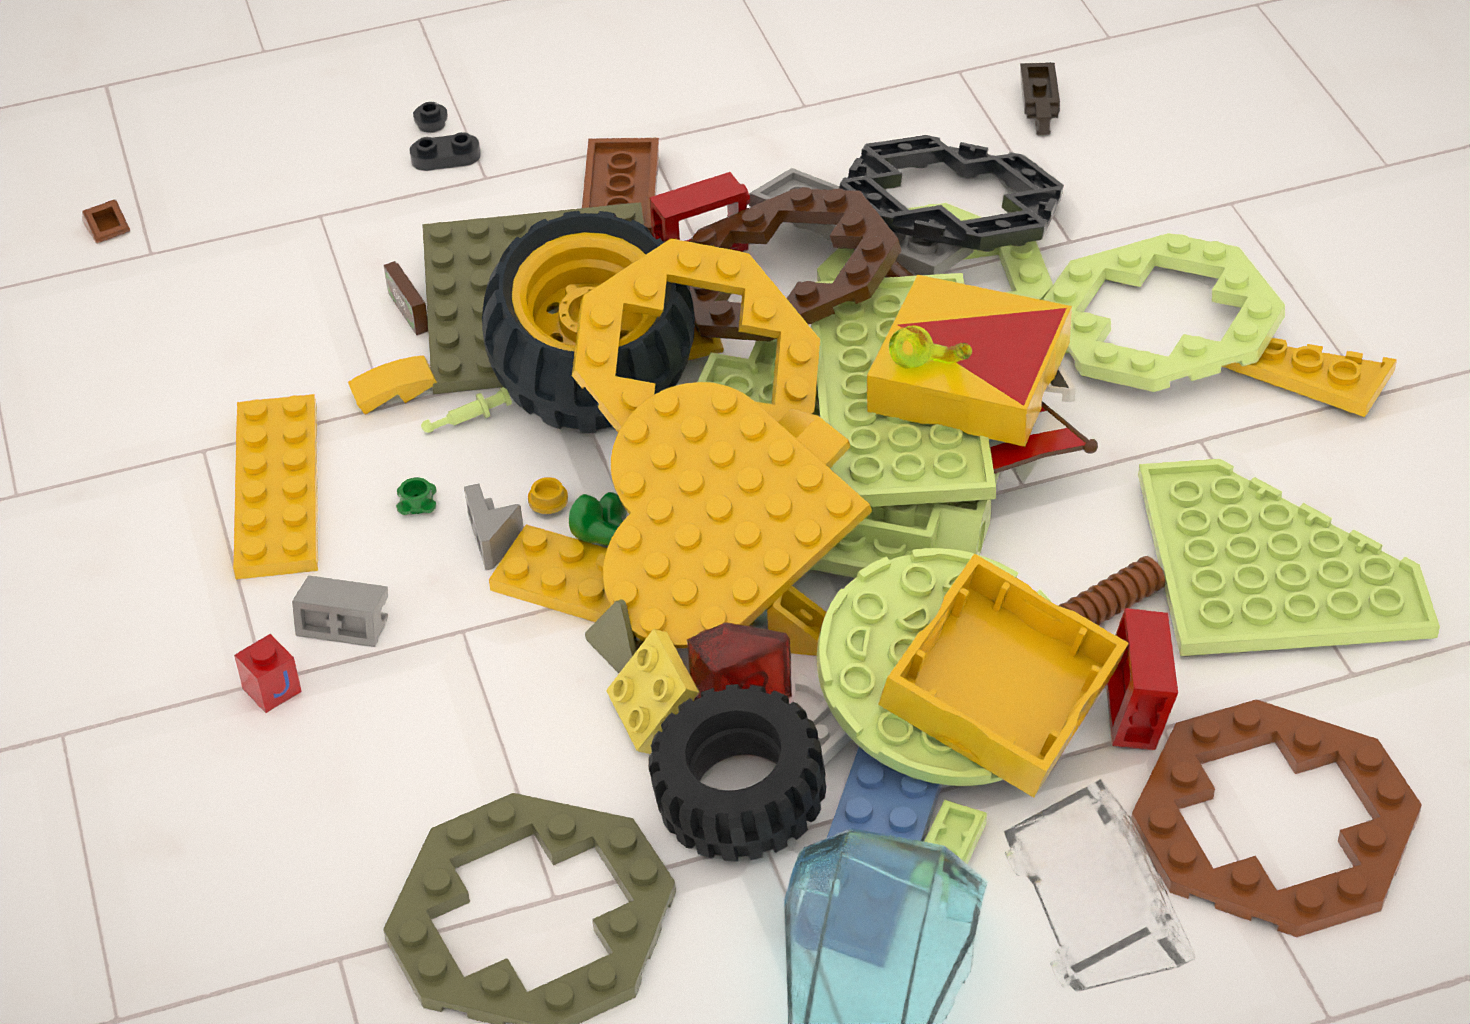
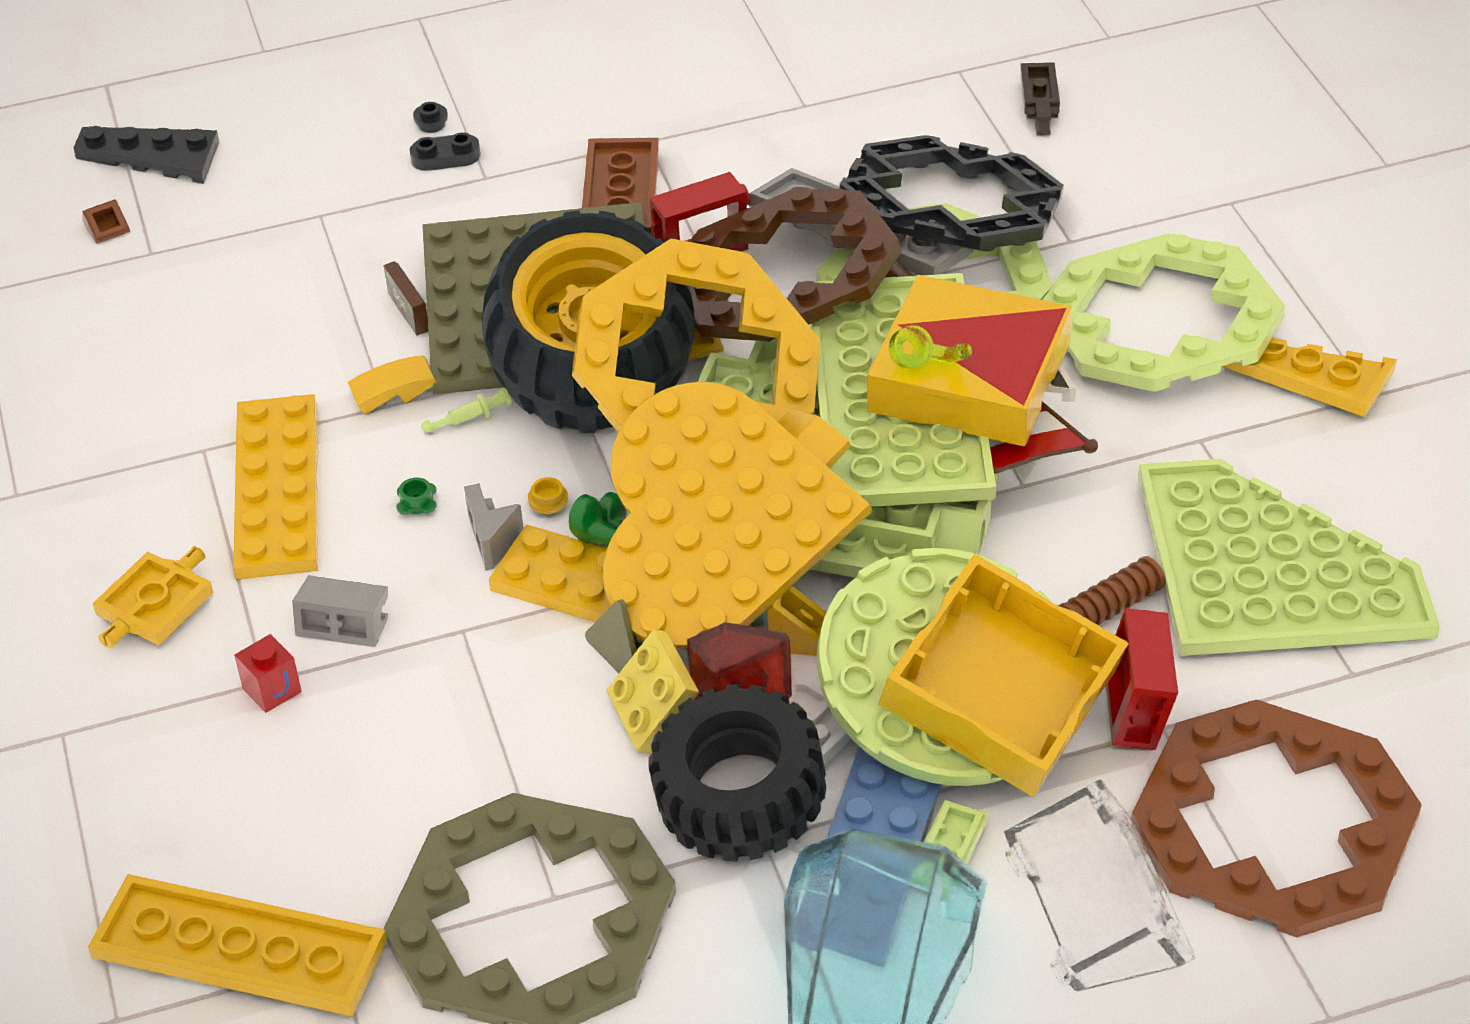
none -> black wing [73,126,220,184]
none -> yellow plate [88,874,387,1017]
none -> yellow plate [92,546,214,649]

